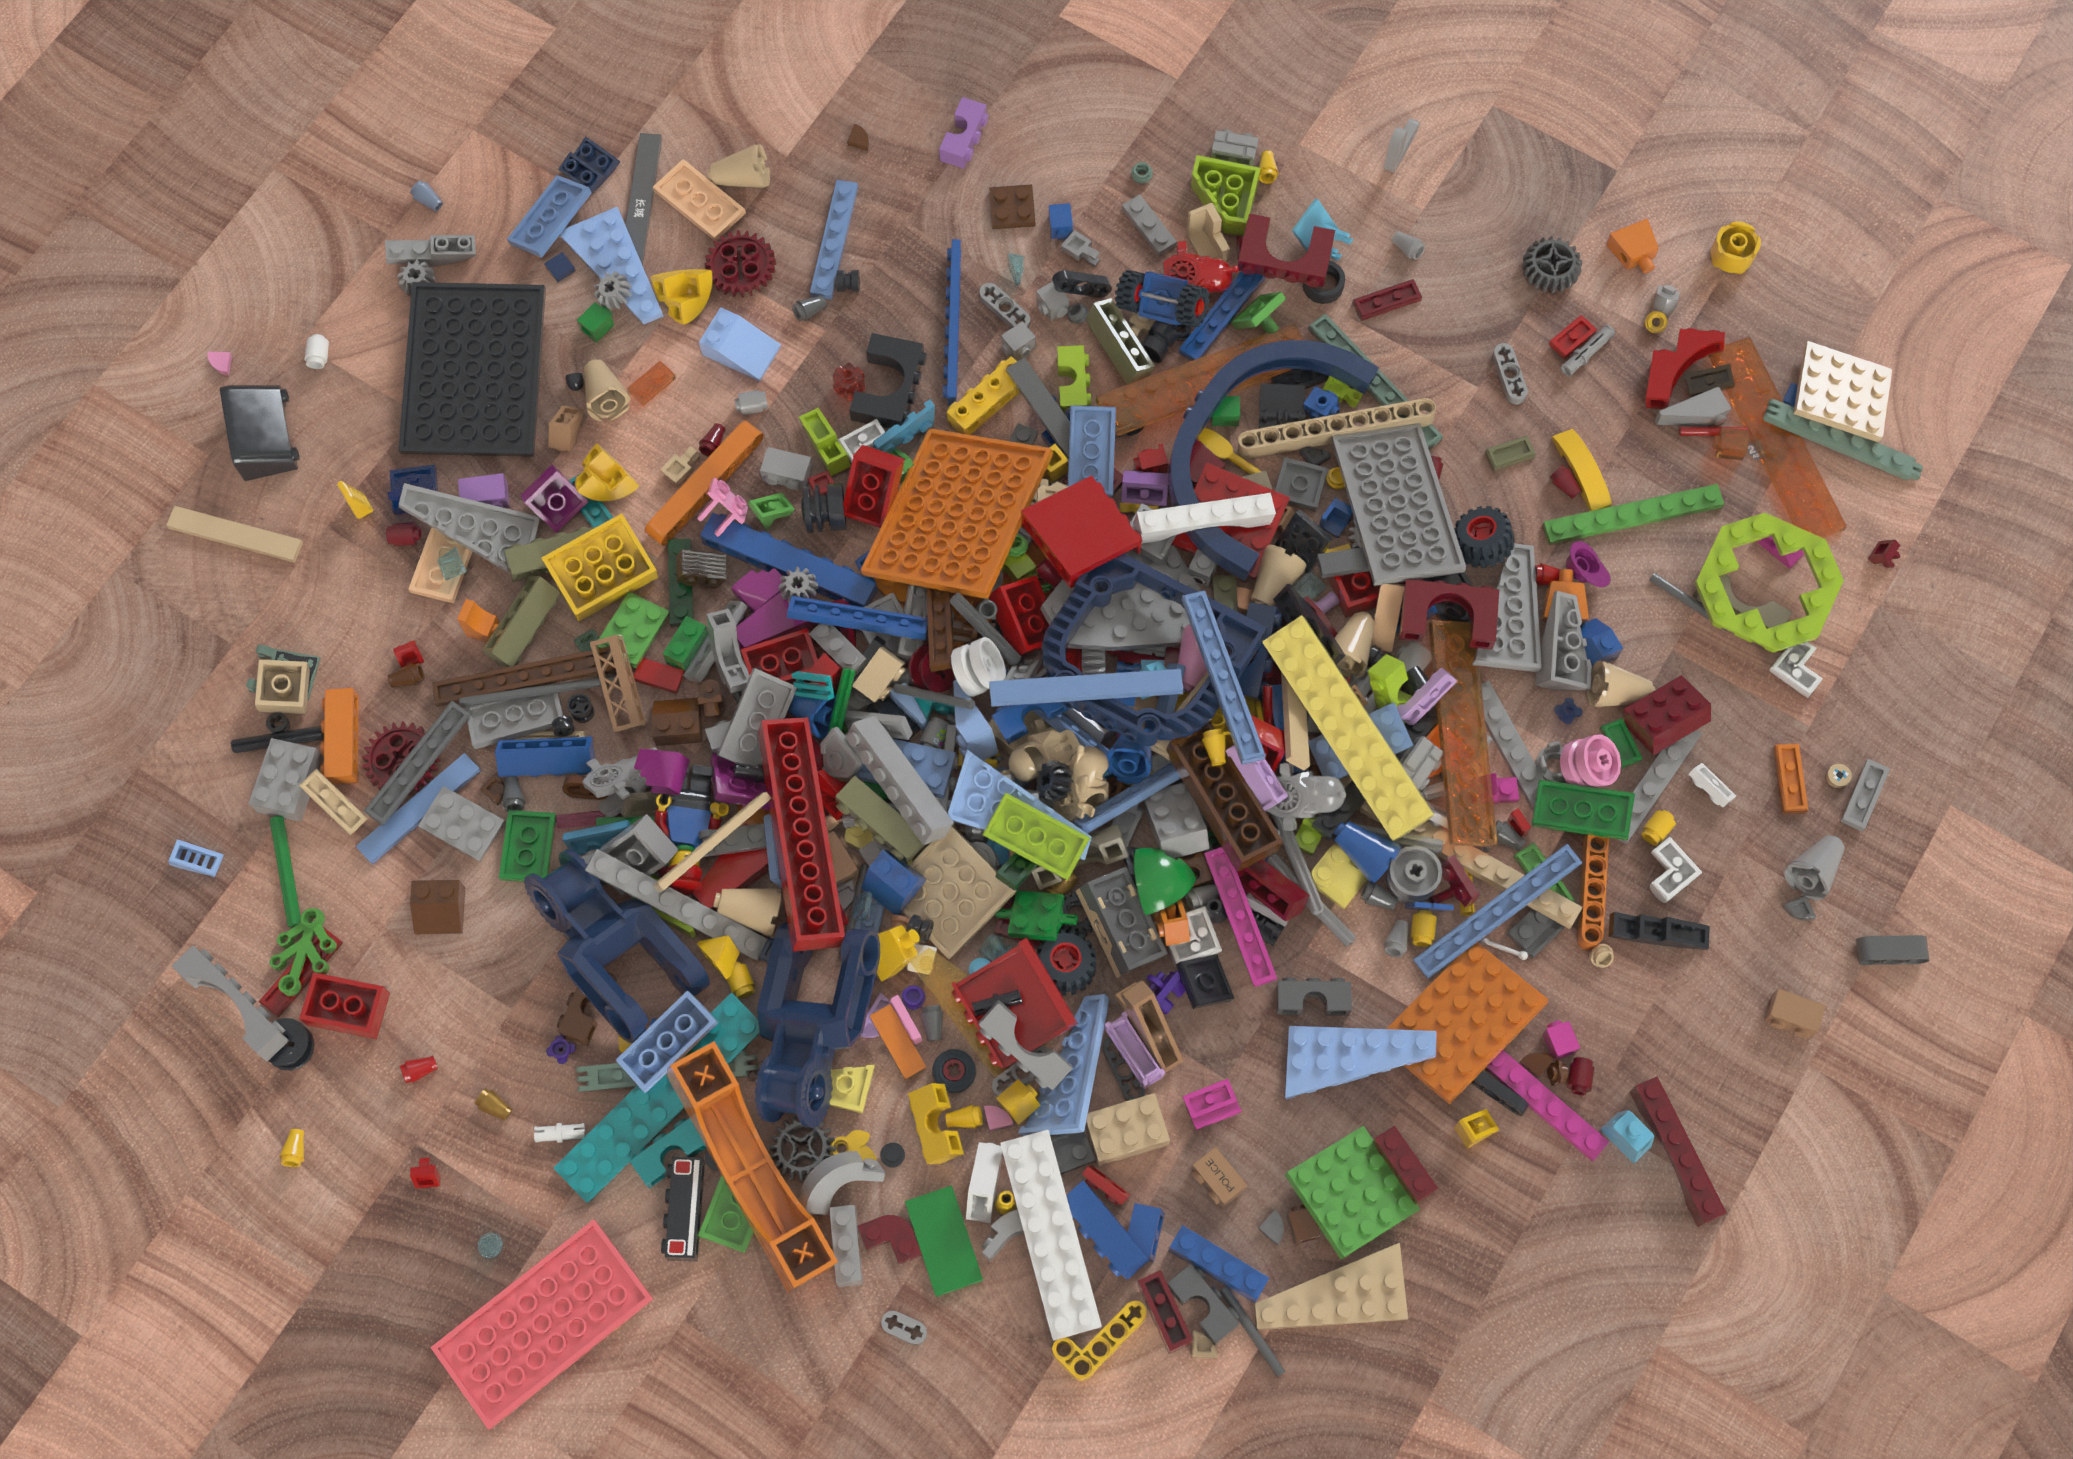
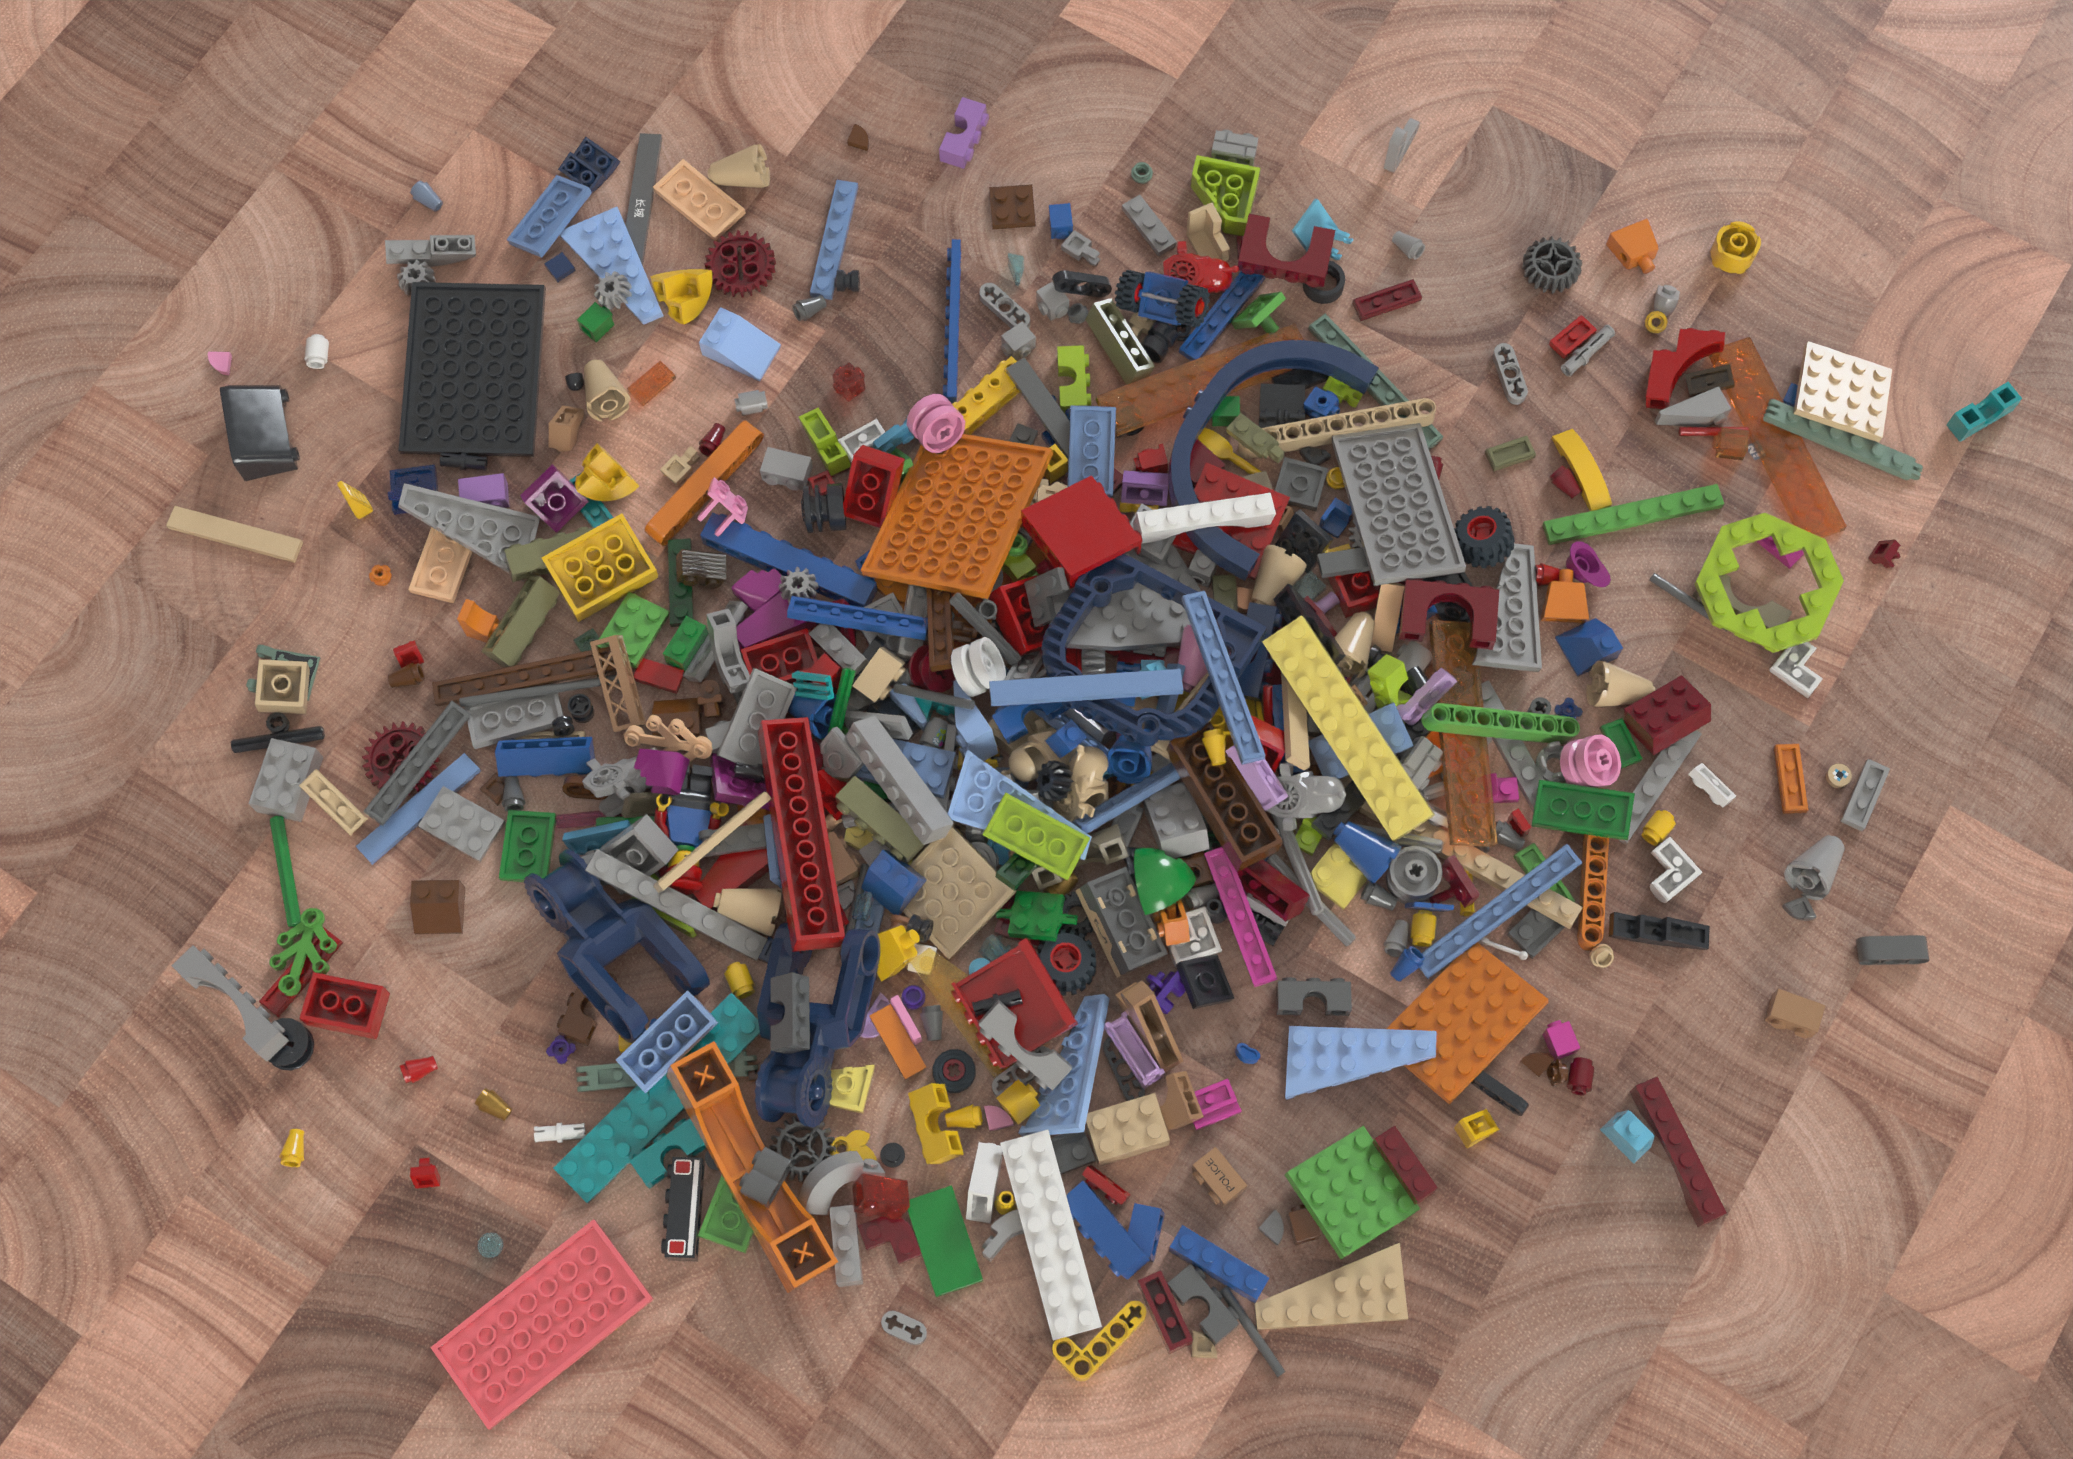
light blue slope [168,839,224,877] -> none
orange brick [321,687,359,785] -> none
dark red brick [386,522,422,546] -> none
clear light blue slope [437,547,467,581] -> none
yellow slope [696,935,740,979] -> none
bright green slope [748,493,795,530] -> none
black arch [849,333,927,429] -> none
yellow cone [1259,150,1278,184] -> none
dark pink plate [1485,1050,1609,1162] -> none
light grey wedge [1535,591,1592,690] -> none
none -> orange plate [369,564,392,586]
none -> black pin [440,452,488,471]
none -> light nougat plant [624,715,713,762]
none -> dark grey brick [739,1147,793,1208]
none -> dark grey arch [771,972,810,1054]
none -> clear red brick [852,1173,910,1219]
none -> bright pink wheel [907,394,965,453]
none -> dark grey plate [1024,567,1069,627]
none -> blue brick [1045,719,1087,759]
none -> medium nougat arch [1160,1071,1204,1130]
none -> olive hinge [1226,413,1284,463]
none -> blue piece [1235,1043,1260,1064]
none -> blue cone [1390,946,1425,982]
none -> bright green beam [1421,703,1580,744]
none -> dark grey bush [1528,697,1551,715]
none -> teal arch [1946,382,2022,442]

